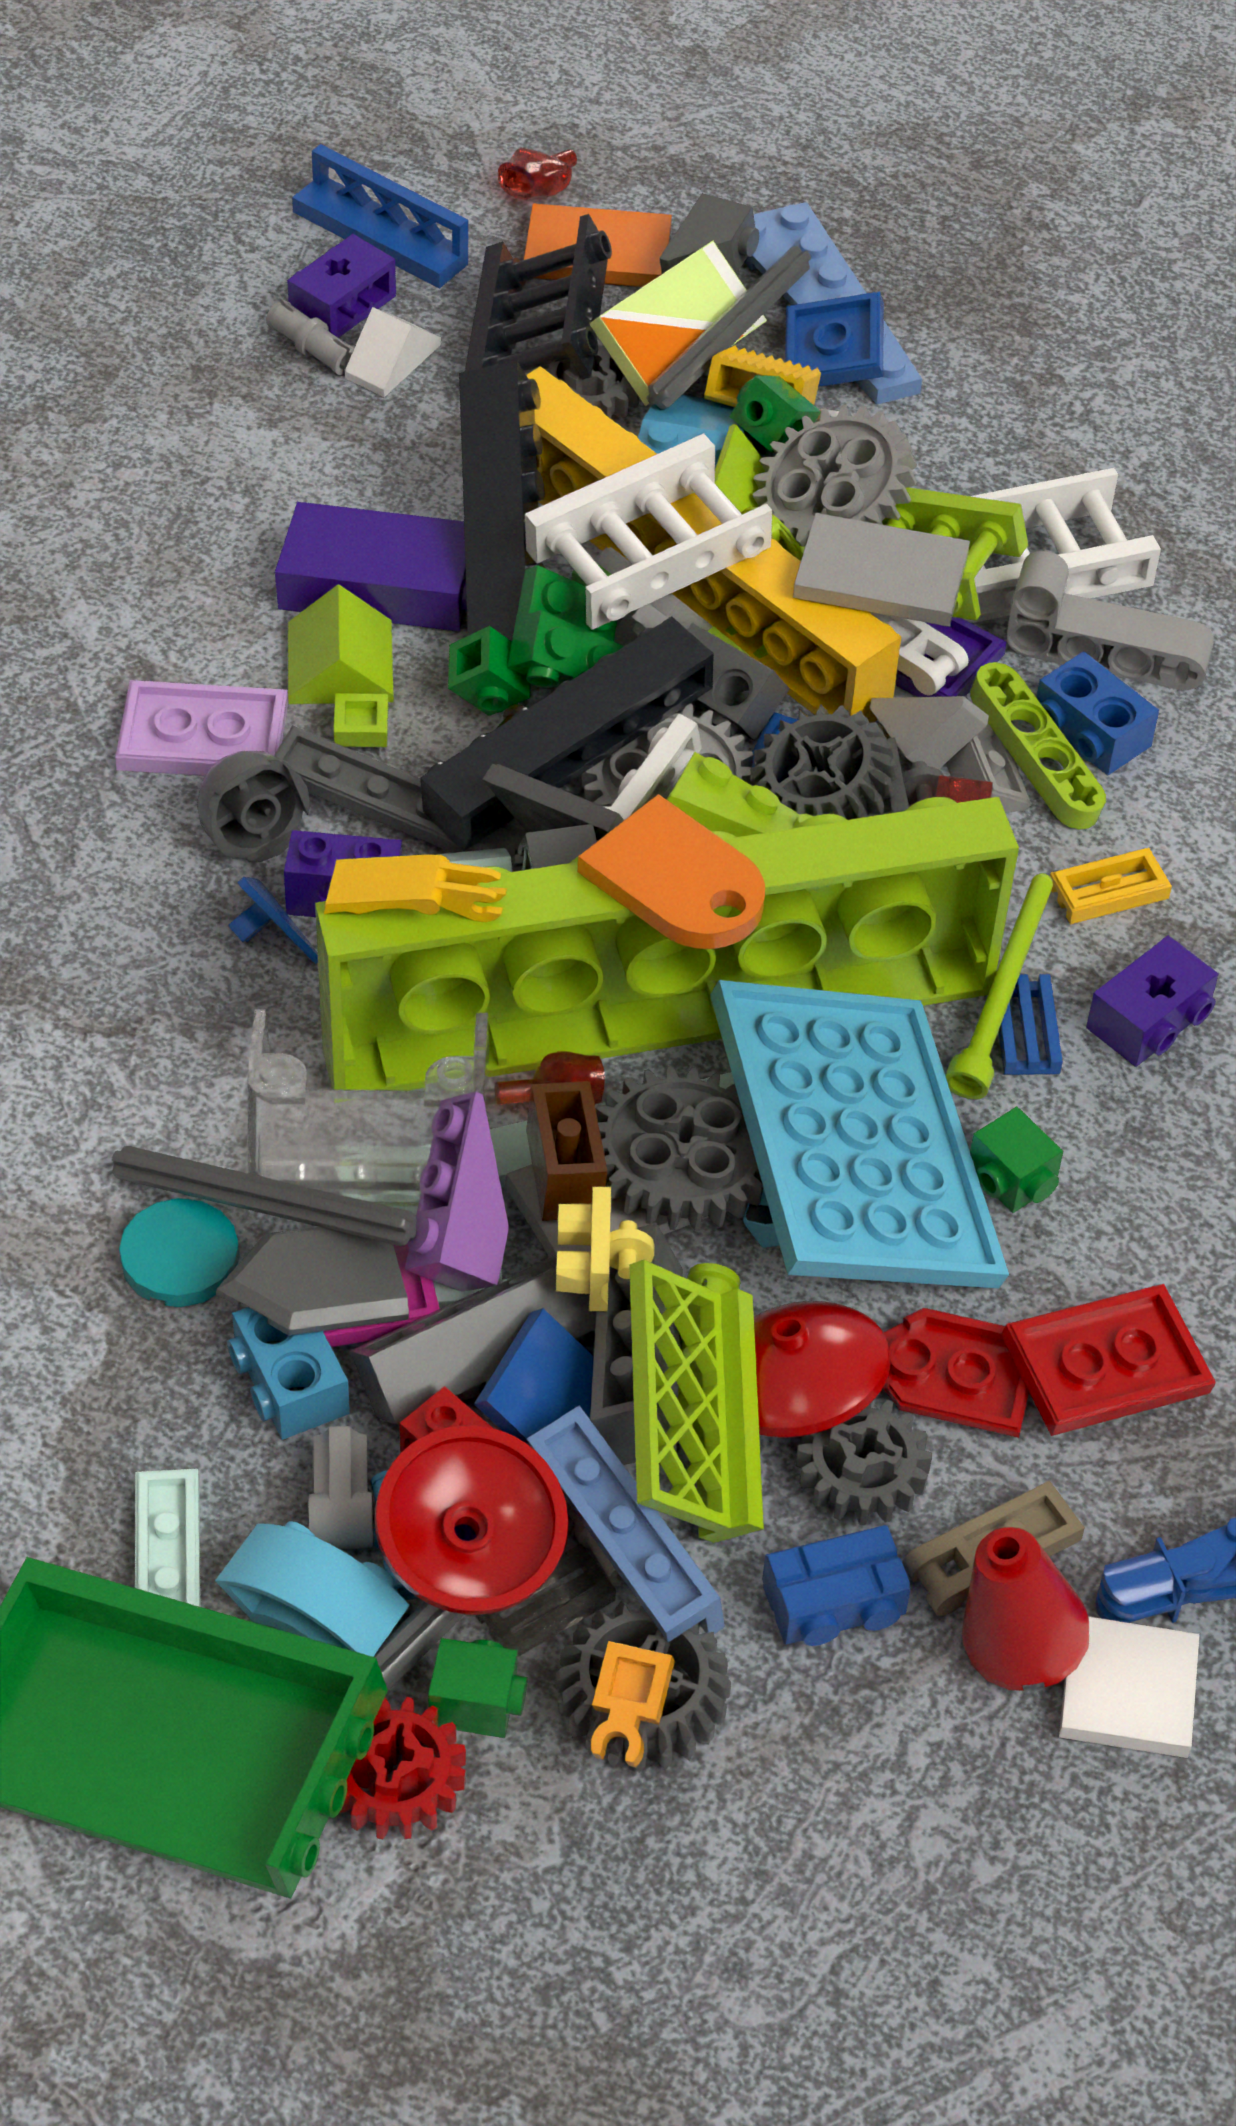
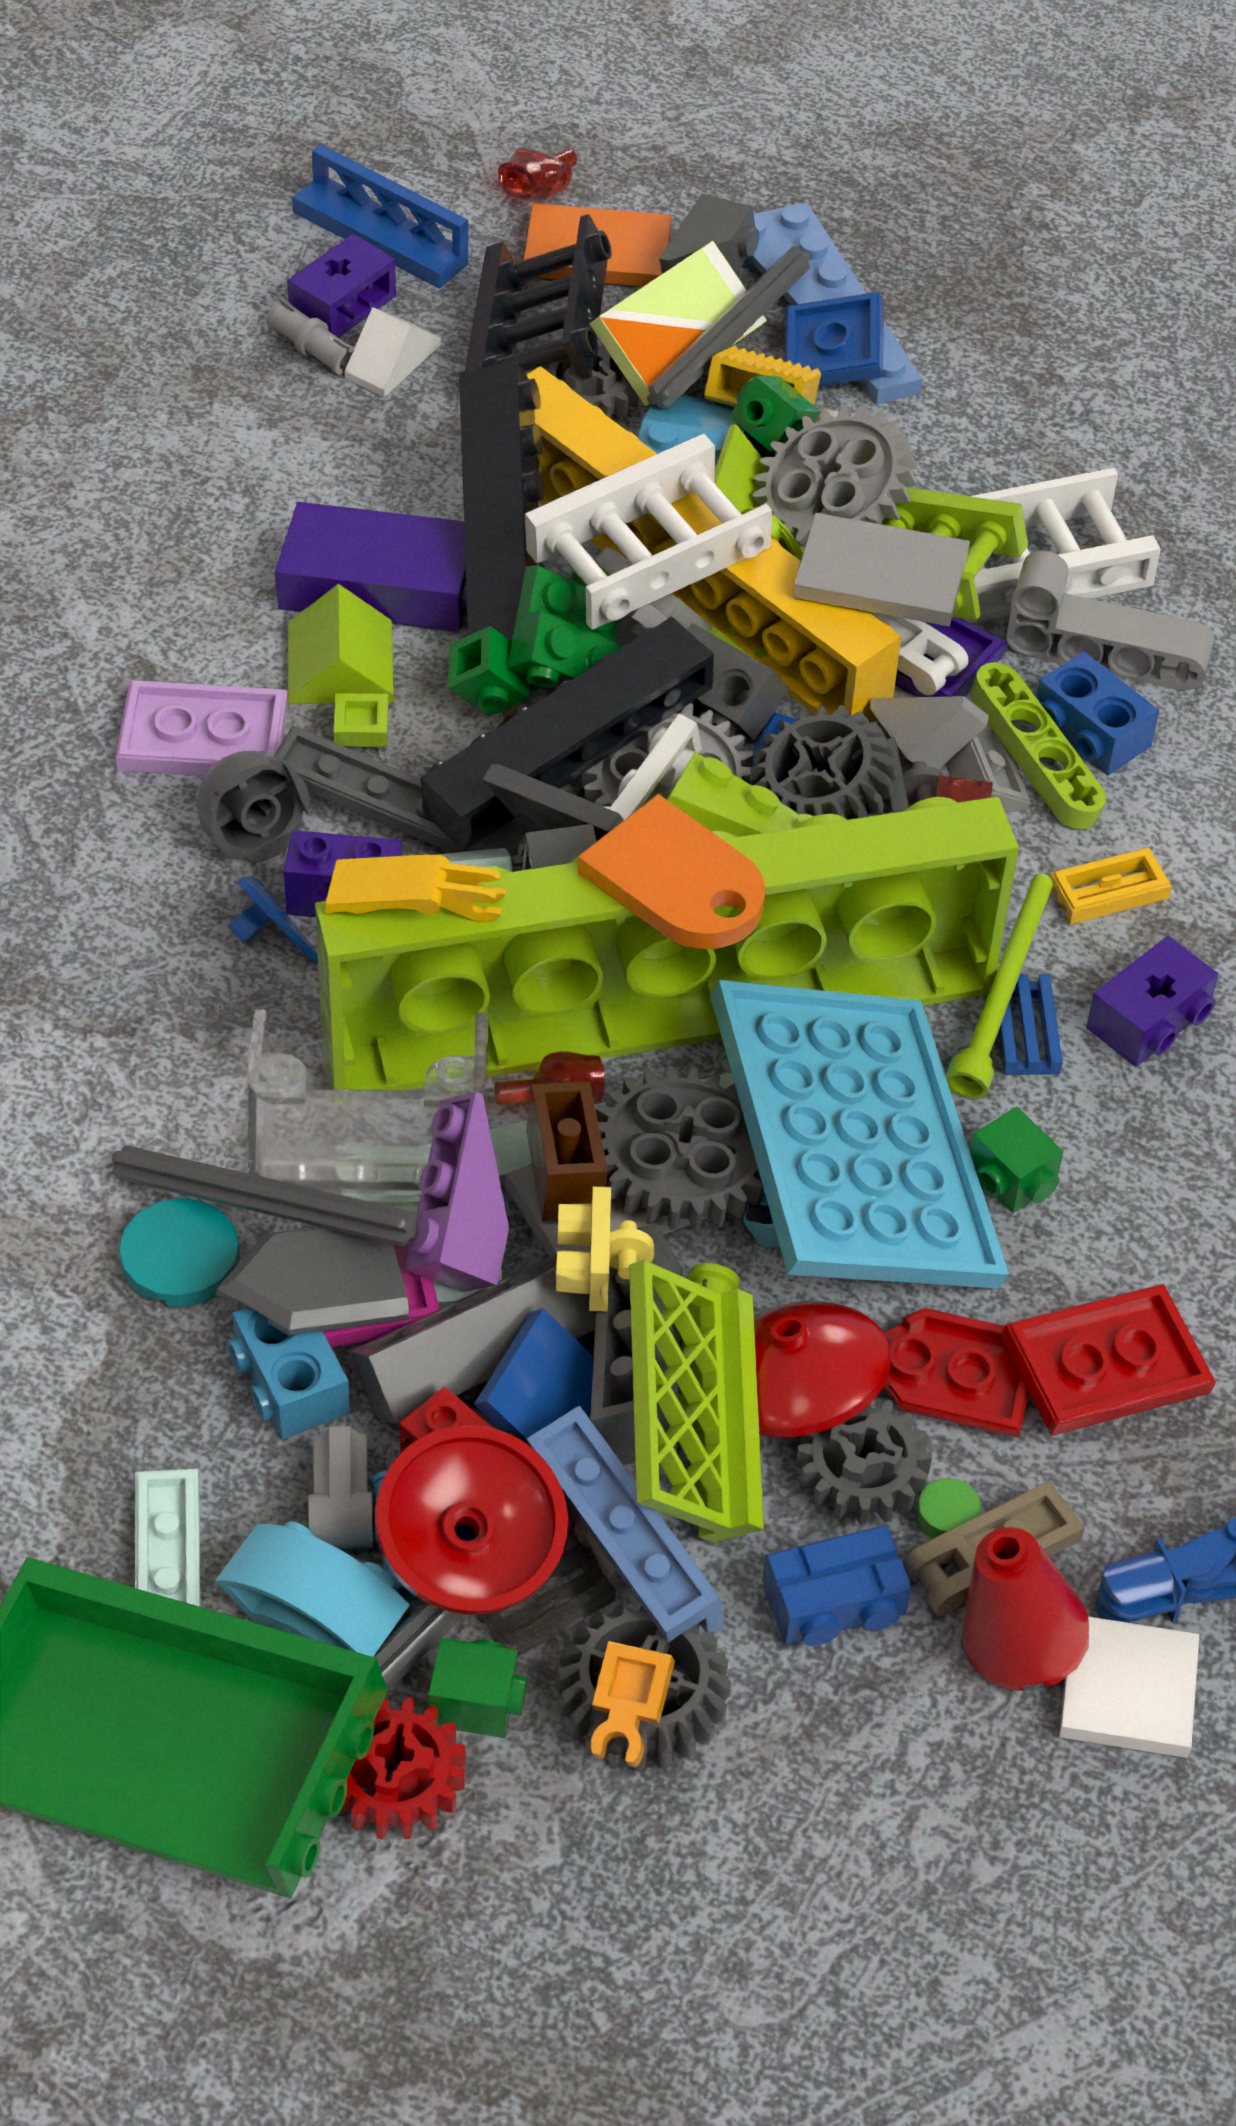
none -> bright green tile [917,1478,981,1539]

